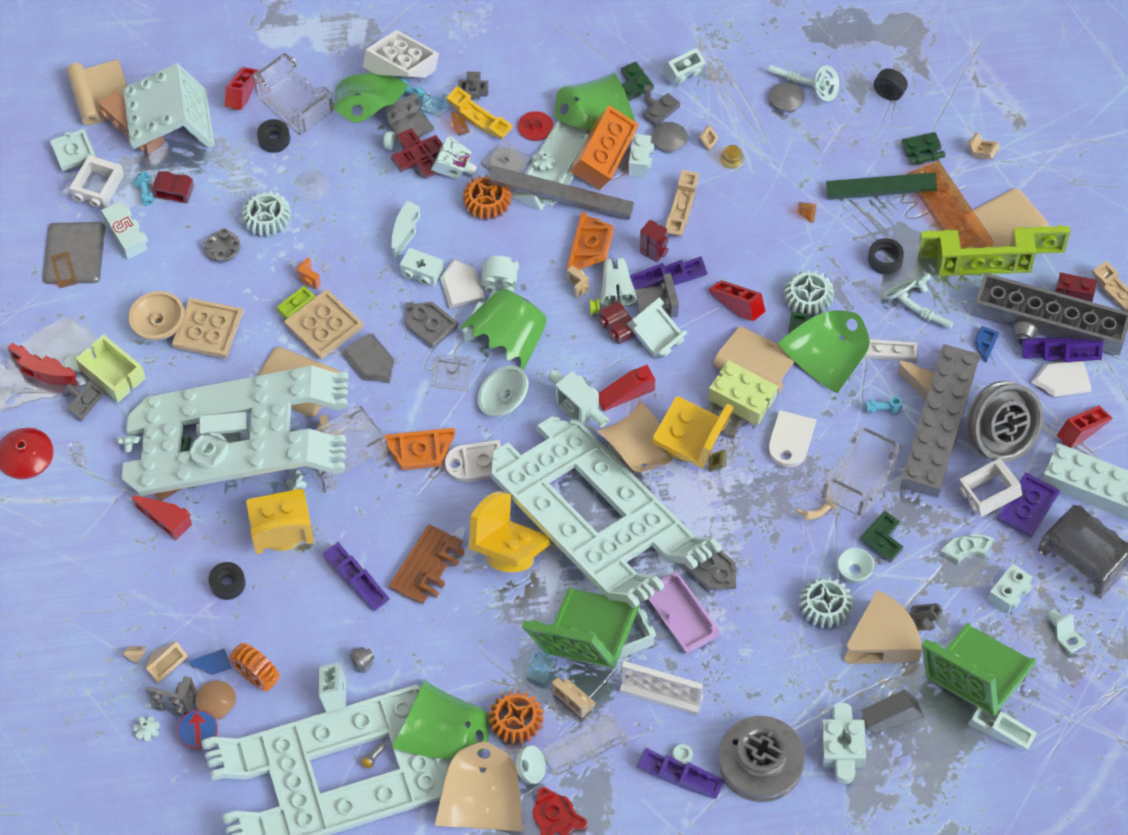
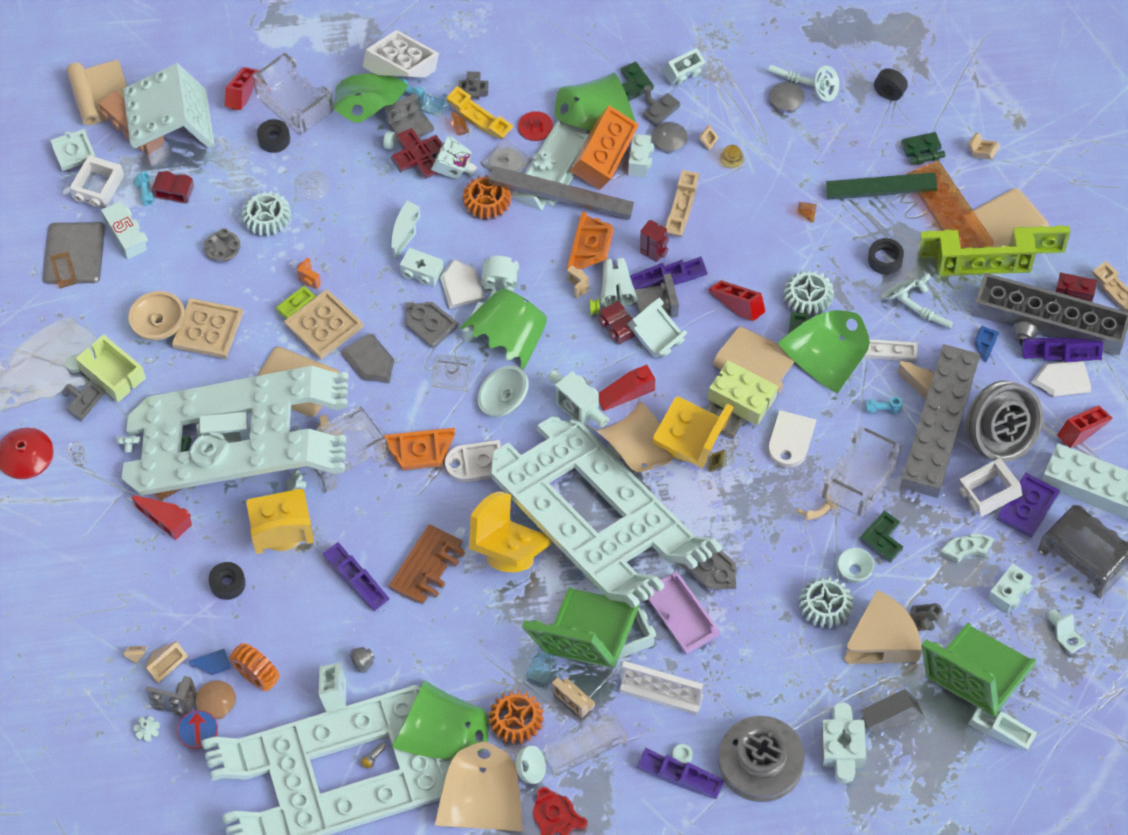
slope [7,342,78,386] -> none

